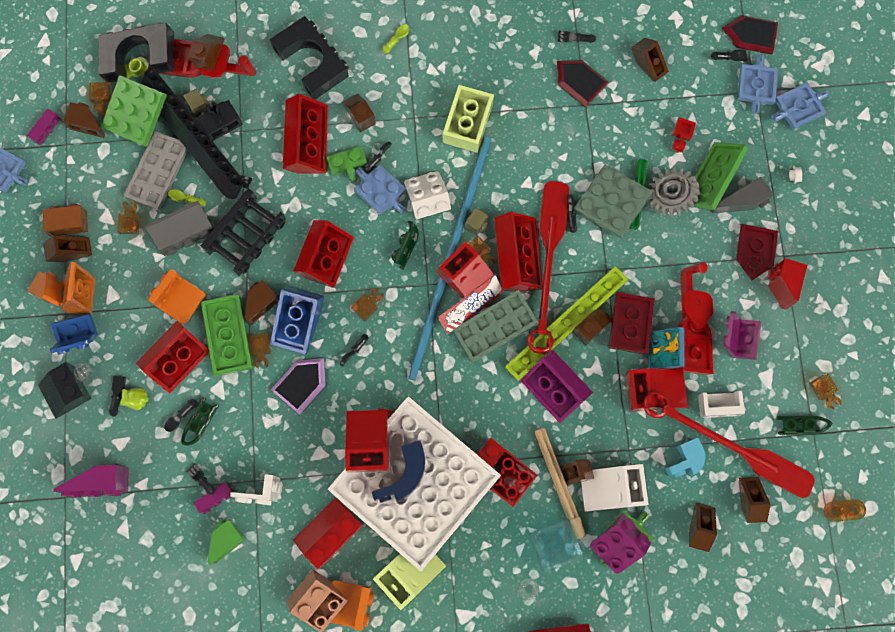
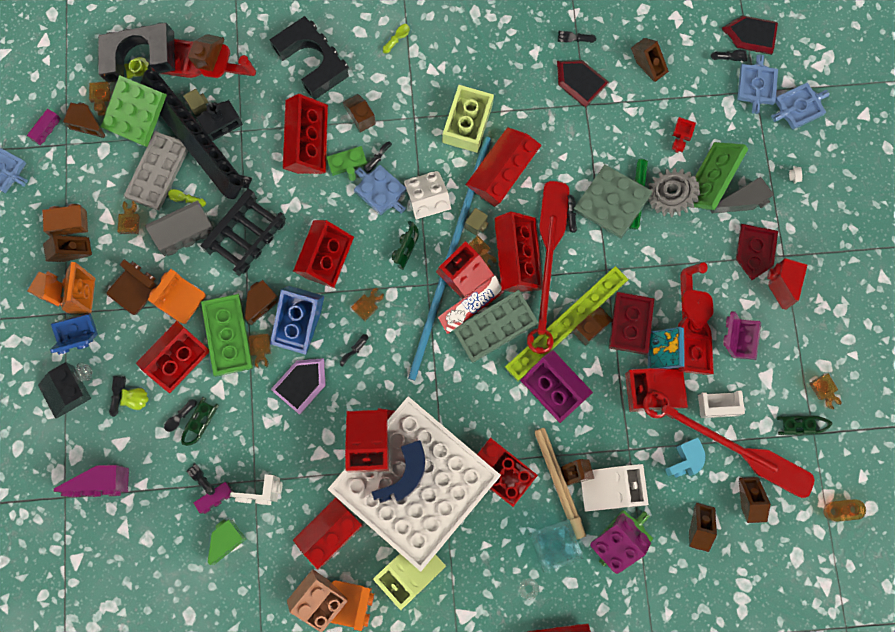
none -> reddish brown bracket [107,259,158,315]
none -> red slope [465,127,541,207]

